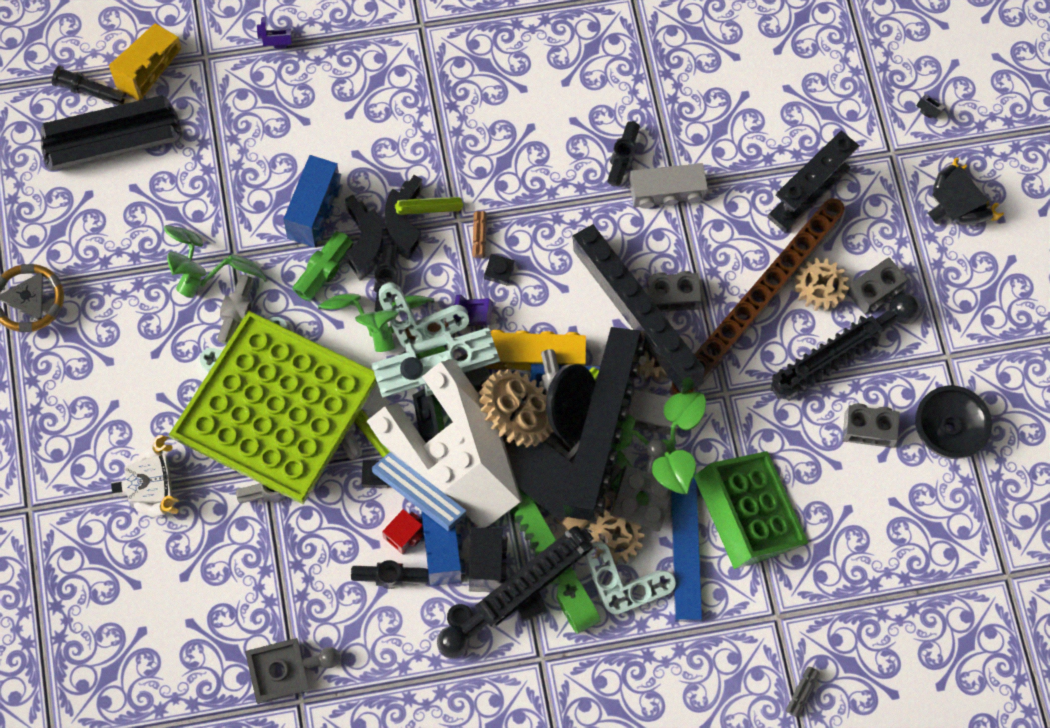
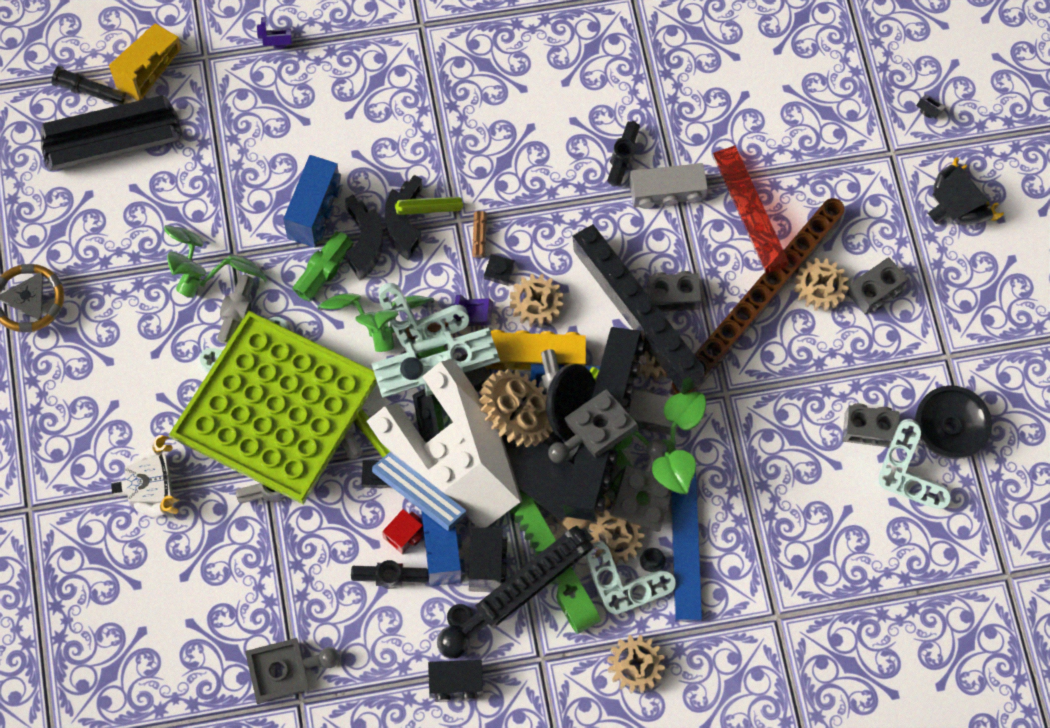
black axle [373,244,399,312] -> none
black plate [517,592,547,622] -> none
bright green slope [694,451,808,569] -> none
black fence [767,130,860,233] -> none
black gear [770,293,921,401] -> none
dark grey axle [786,667,820,717] -> none
none -> black brick [428,660,483,702]
none -> tan gear [510,274,563,328]
none -> dark grey plate [548,389,638,463]
none -> tan gear [607,635,665,694]
none -> black plate [640,548,666,572]
none -> clear red tile [713,145,789,273]
none -> light aqua beam [878,419,951,509]

